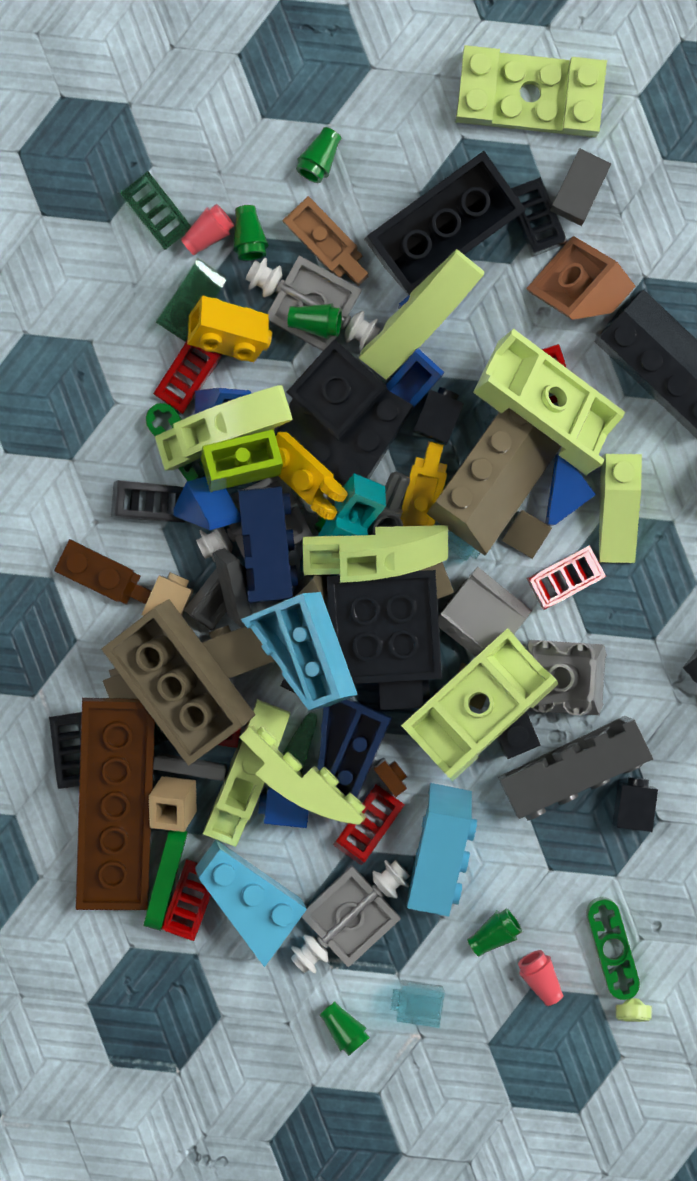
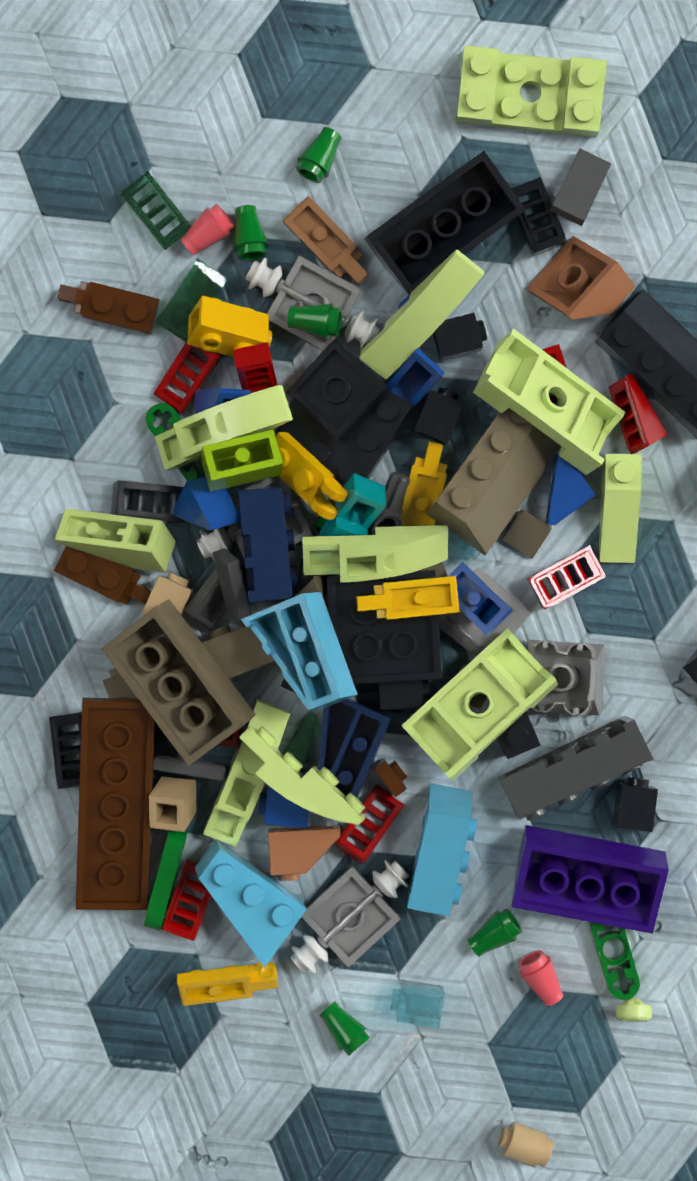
none -> yellowish green slope [54,509,176,573]
none -> reddish brown hinge [57,281,160,335]
none -> yellow hinge [177,962,278,1006]
none -> red slope [233,342,278,393]
none -> nougat slope [268,824,340,881]
none -> yellow hinge [356,576,460,620]
none -> black brick [433,313,487,362]
none -> blue slope [448,561,513,637]
none -> tan brick [498,1122,554,1168]
none -> dark purple slope [512,825,669,934]
none -> red slope [608,373,668,454]

